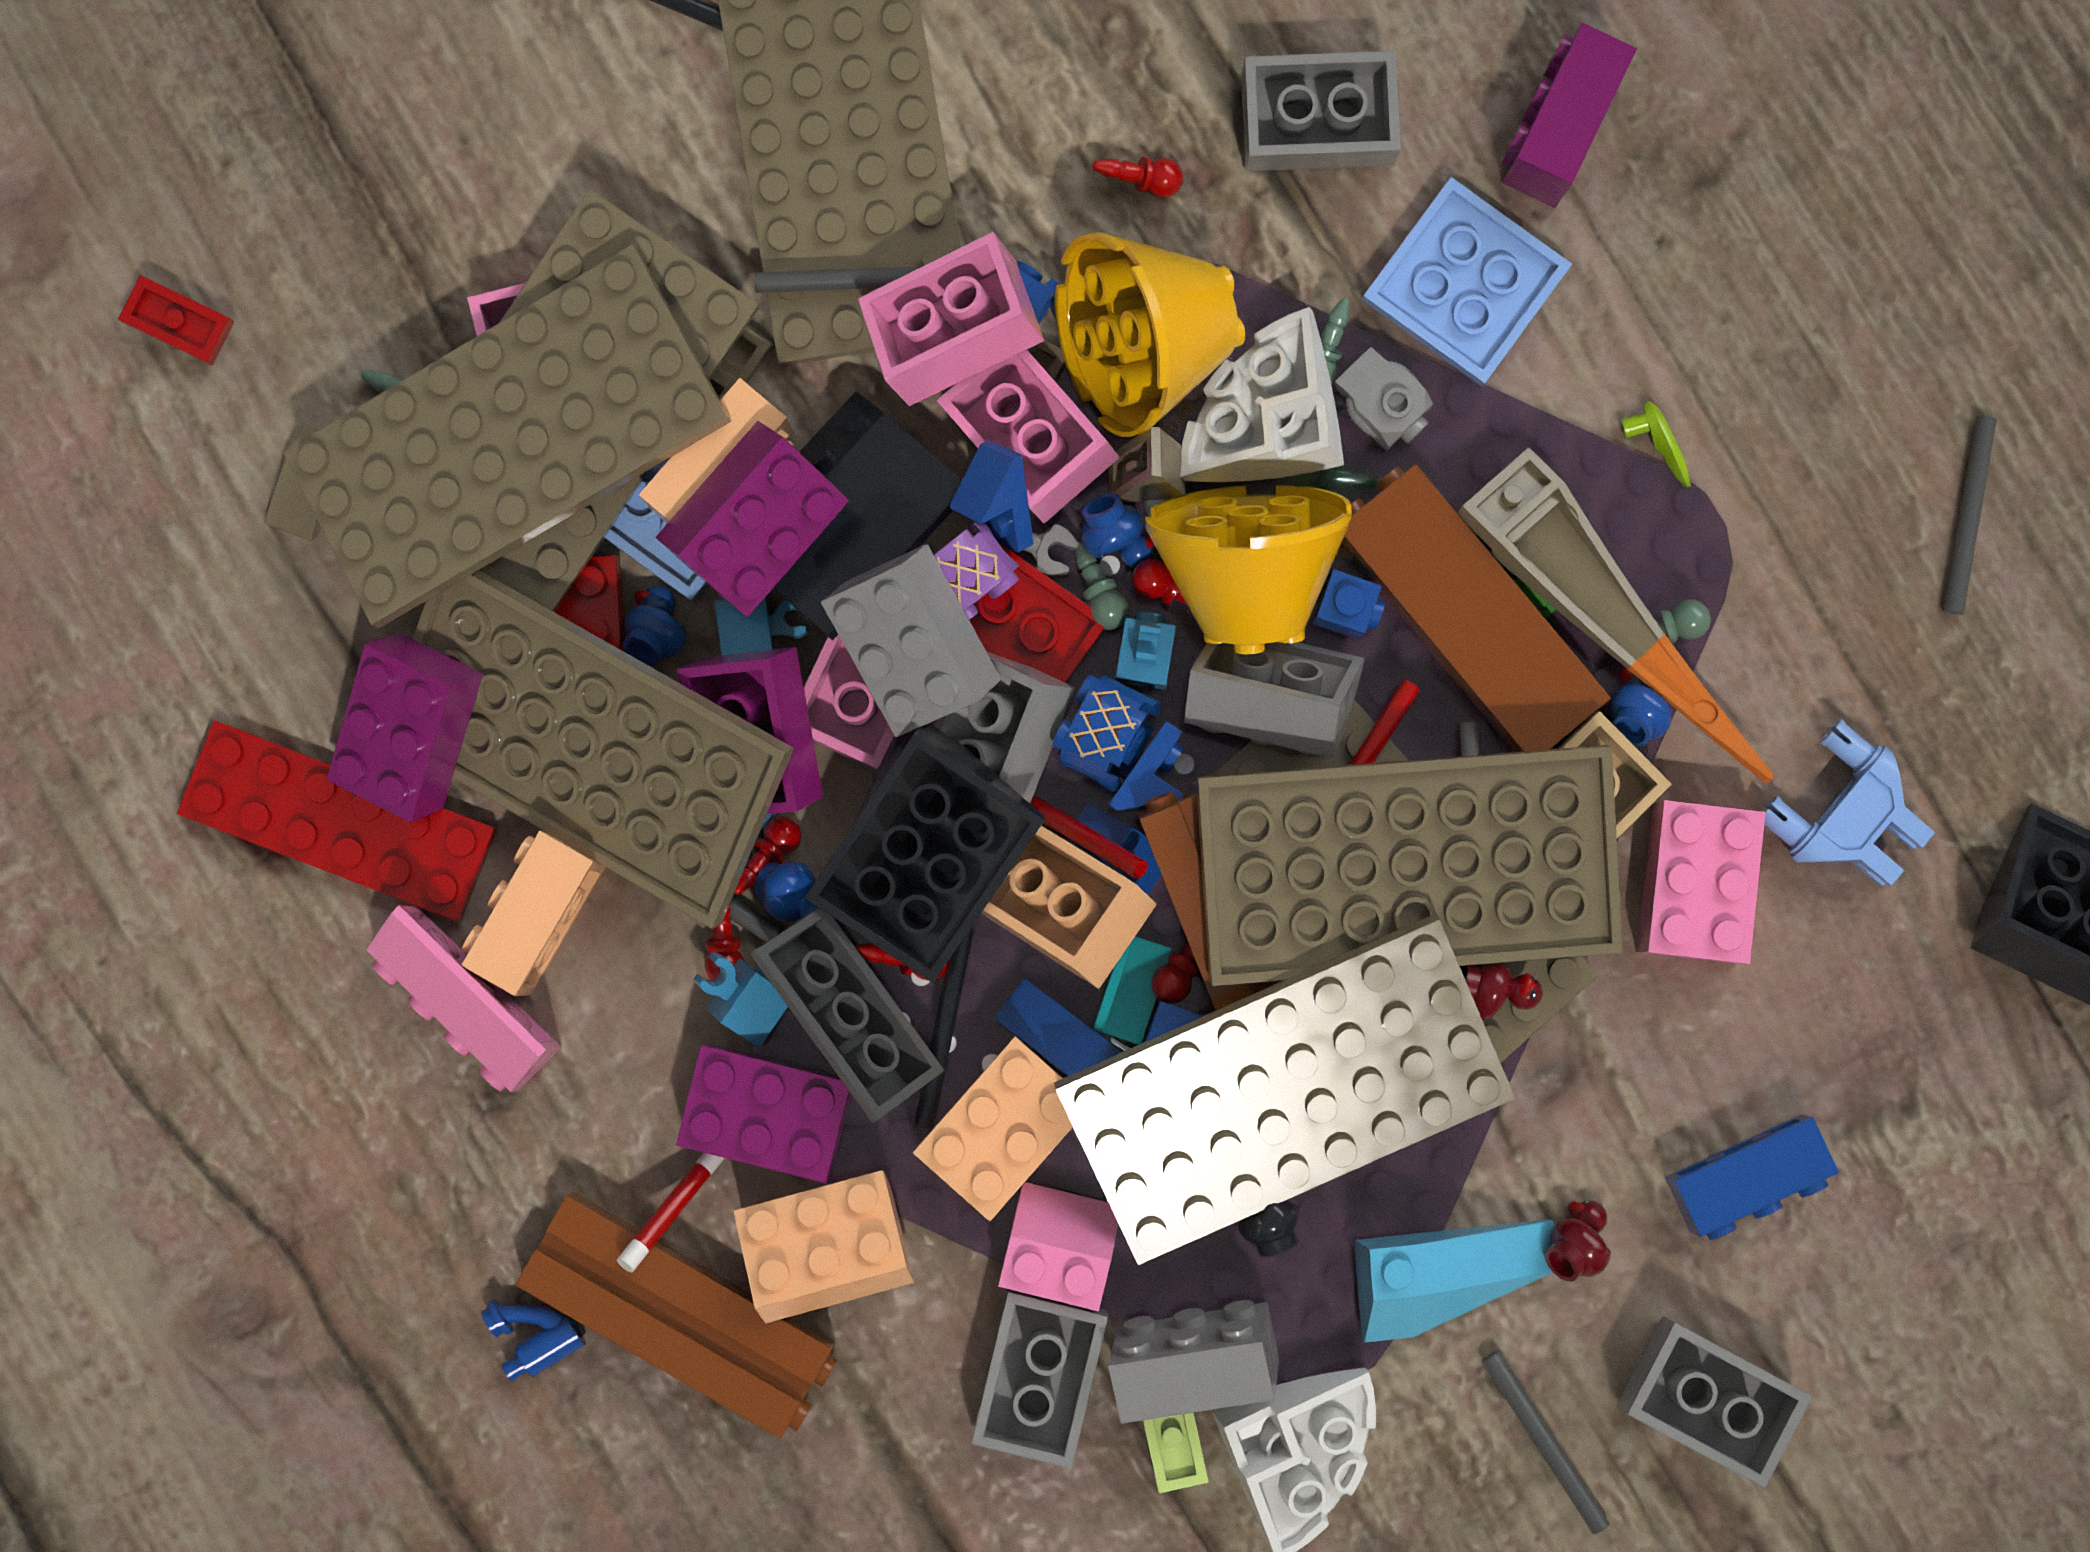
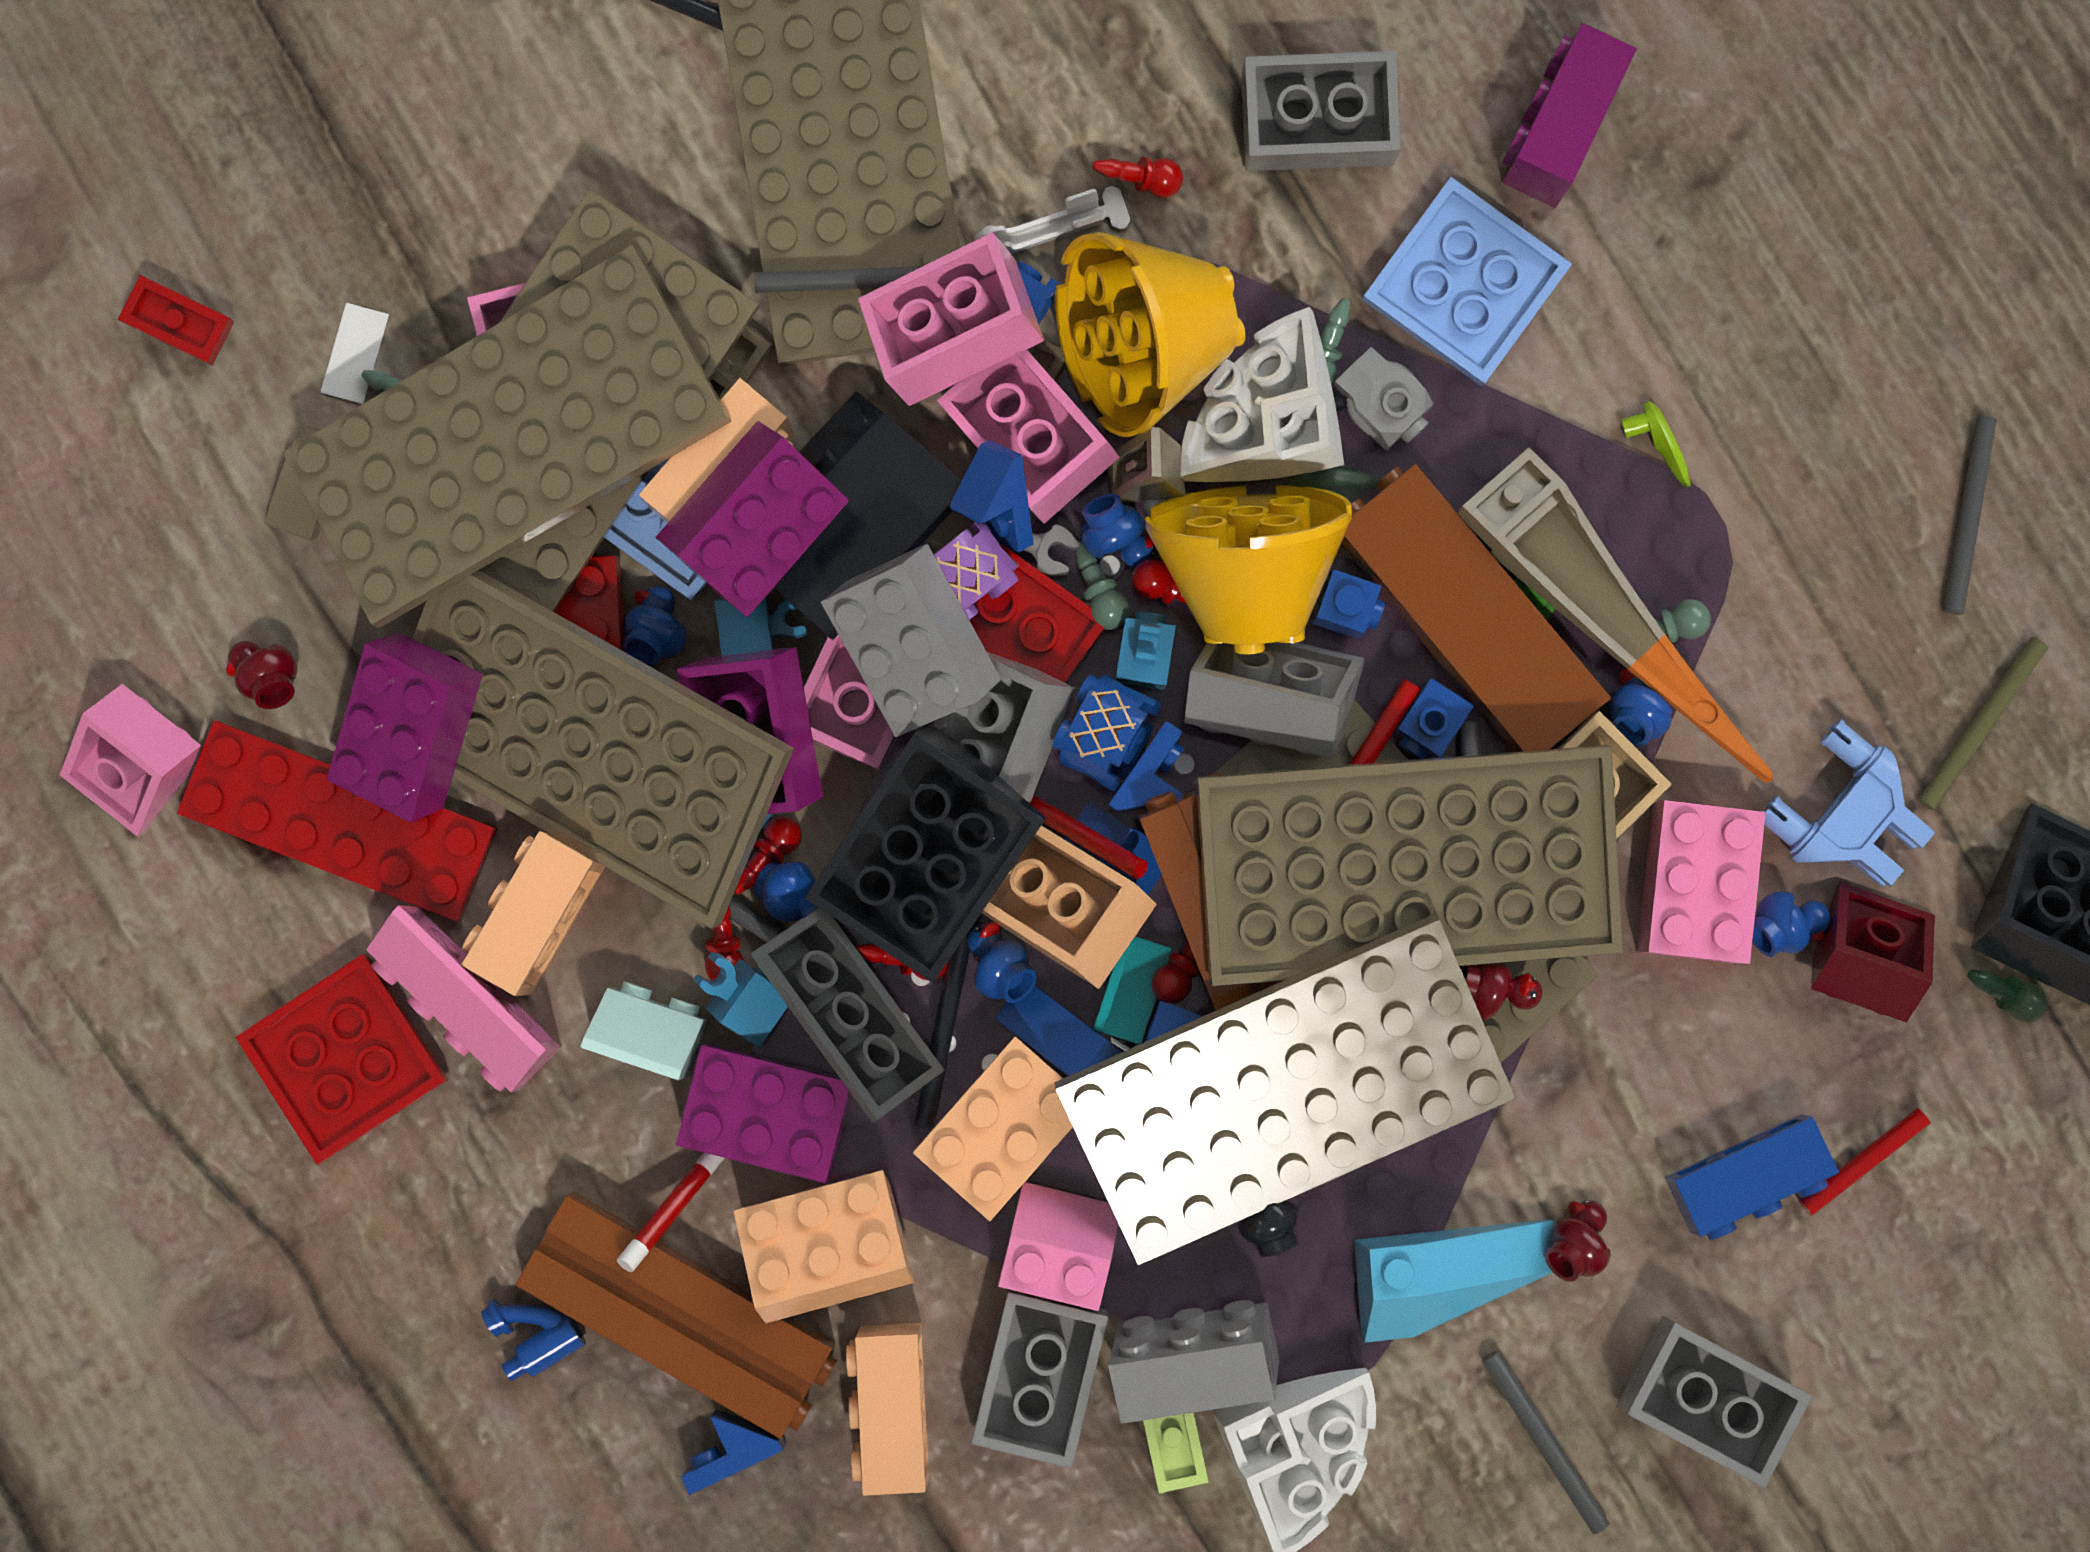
none -> bright pink slope [60,684,201,837]
none -> dark red animal [226,641,298,709]
none -> red plate [235,953,449,1165]
none -> white sticker [320,303,389,404]
none -> light aqua slope [580,981,709,1080]
none -> blue slope [681,1410,786,1495]
none -> light nougat brick [846,1322,929,1496]
none -> blue animal [967,922,1037,1003]
none -> white piece [974,186,1130,254]
none -> blue brick [1394,678,1474,760]
none -> blue animal [1752,891,1831,957]
none -> red bar [1798,1108,1931,1216]
none -> dark red slope [1811,882,1935,1023]
none -> olive bar [1917,637,2048,810]
none -> clear green bar [1967,969,2048,1022]

